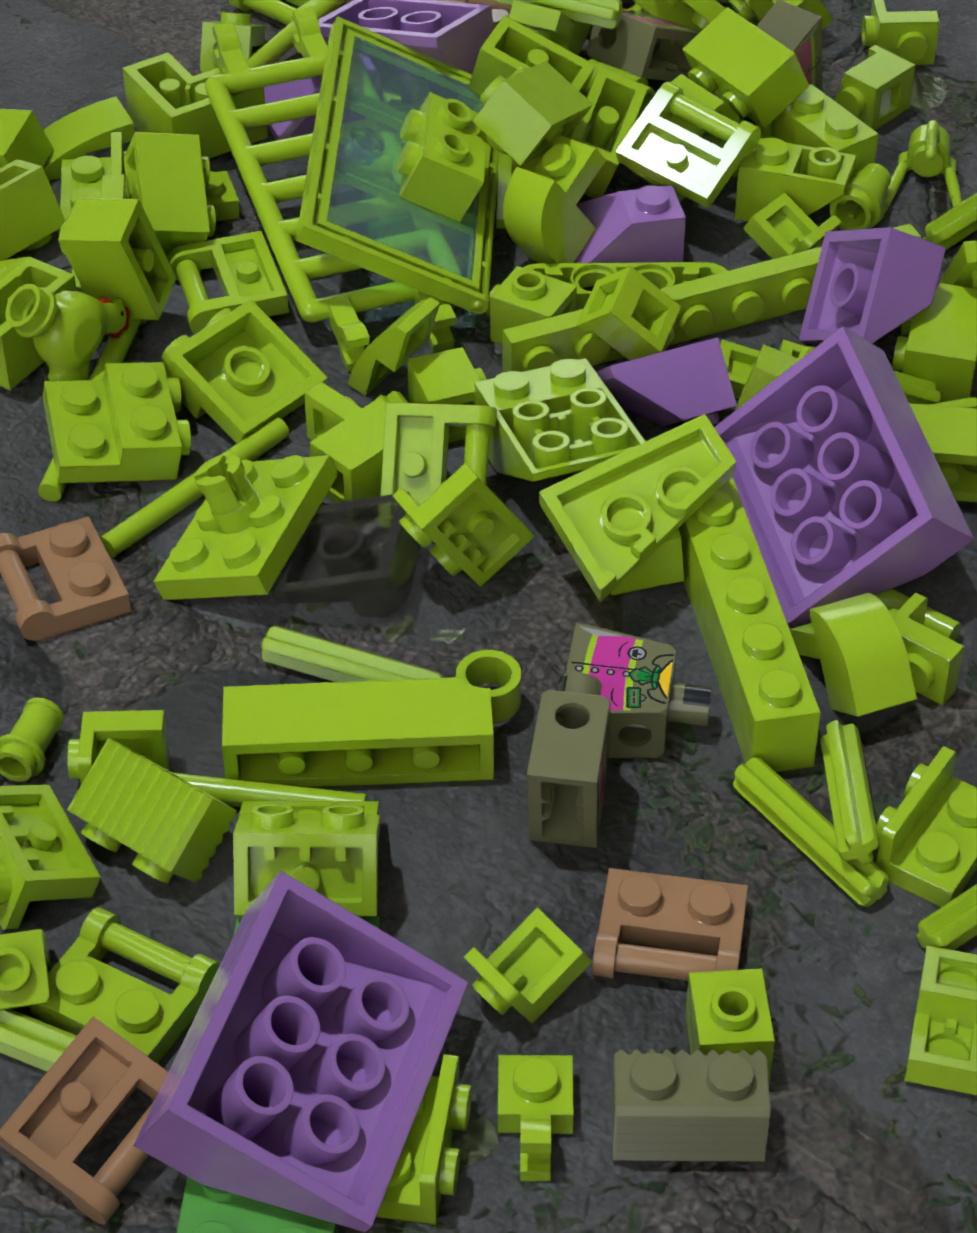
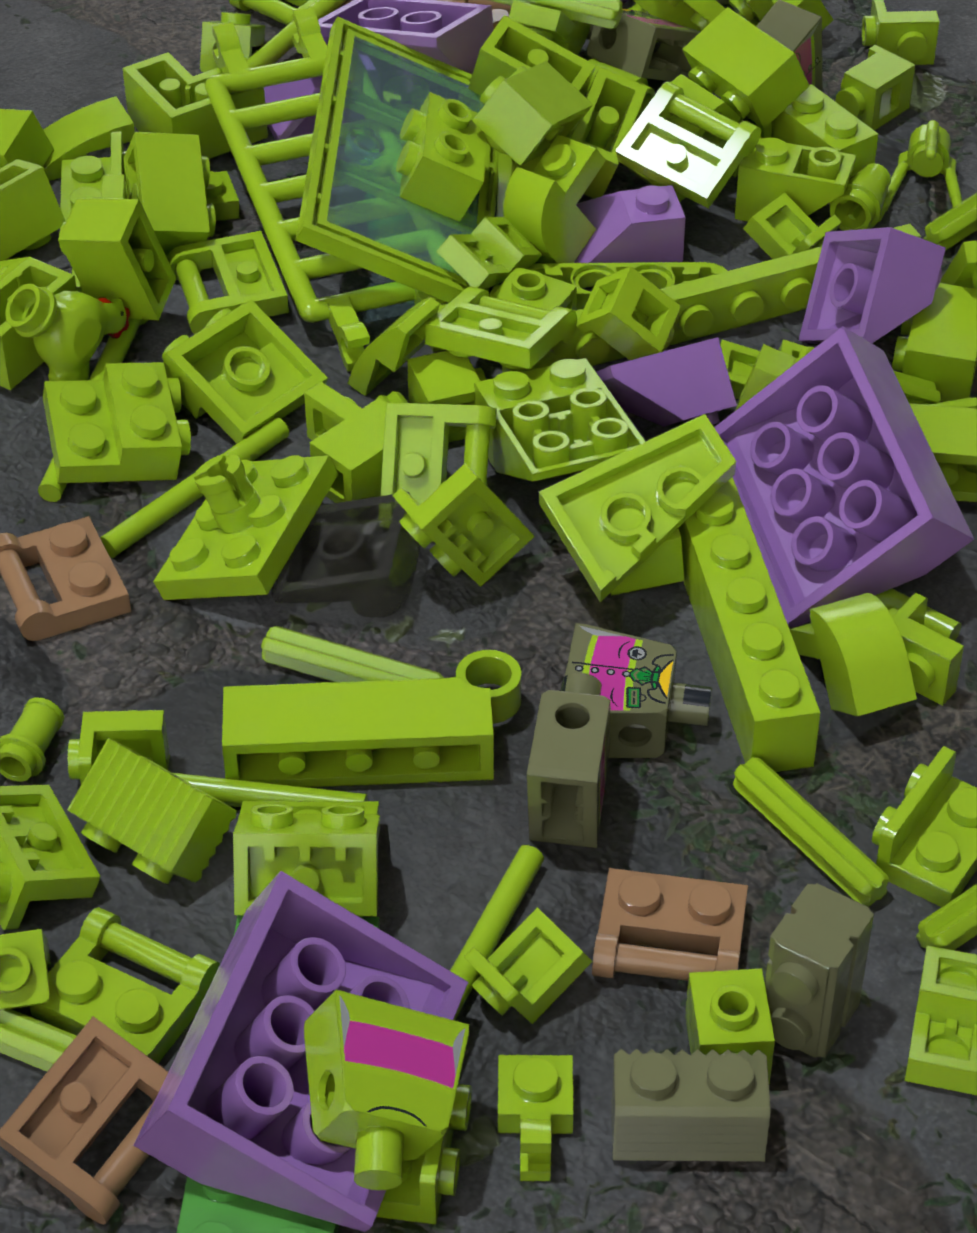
lime axle [820,720,880,865] -> none
none -> lime torso [304,990,469,1190]
none -> lime plate [425,286,577,370]
none -> lime slope [436,217,543,289]
none -> lime bar [450,845,544,1021]
none -> olive brick [765,883,874,1058]

